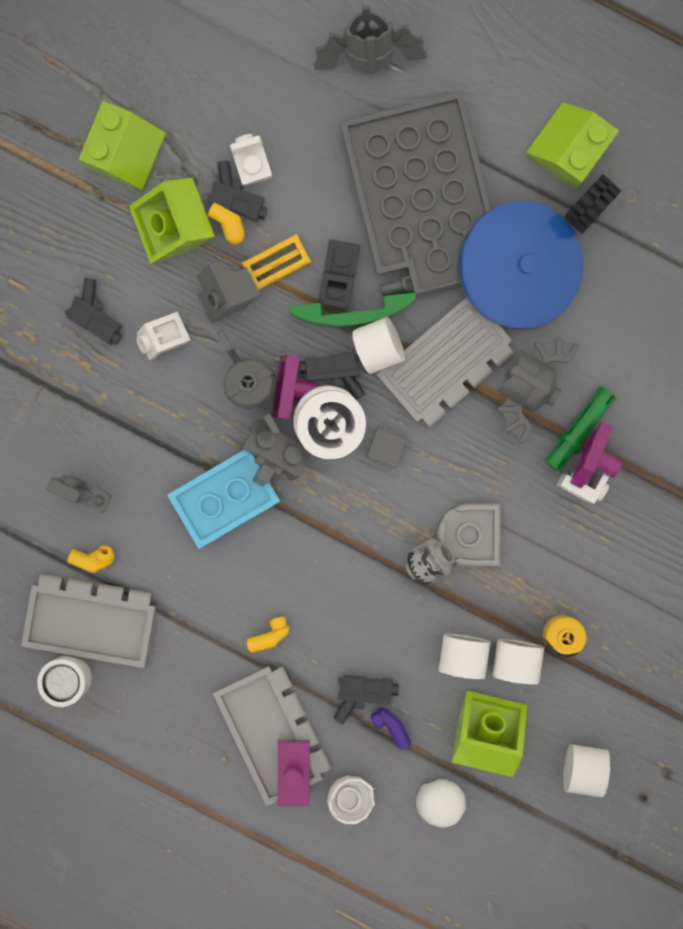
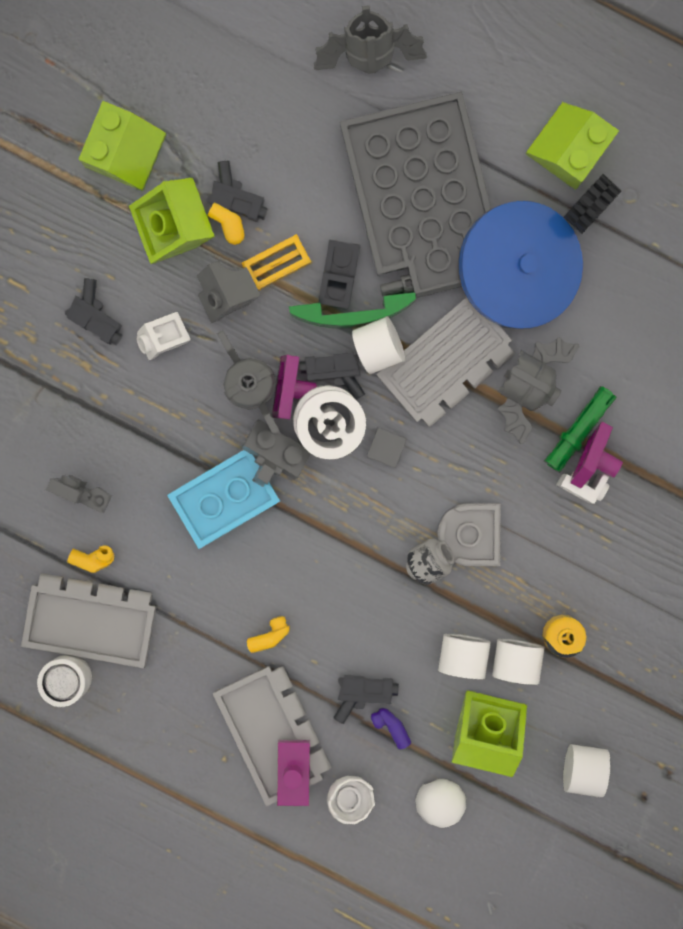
white bracket [230,134,273,188] -> none

